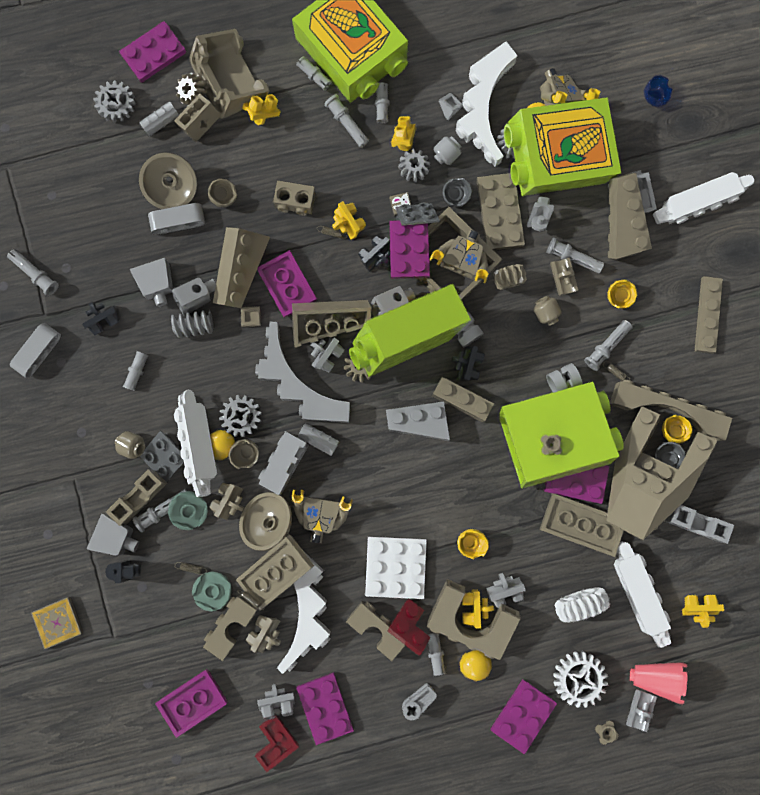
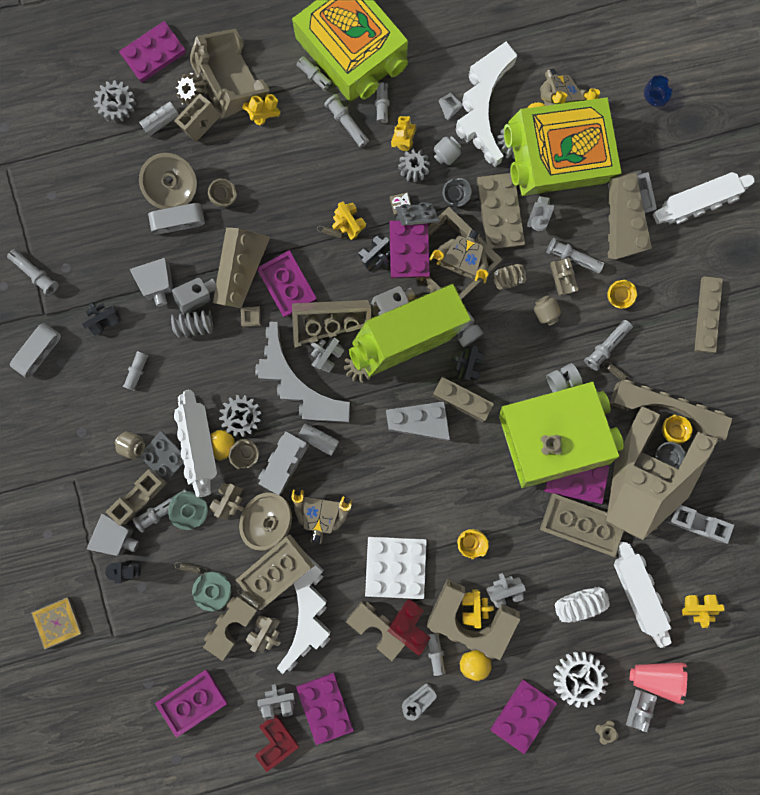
dark tan brick [273,181,316,215] -> none

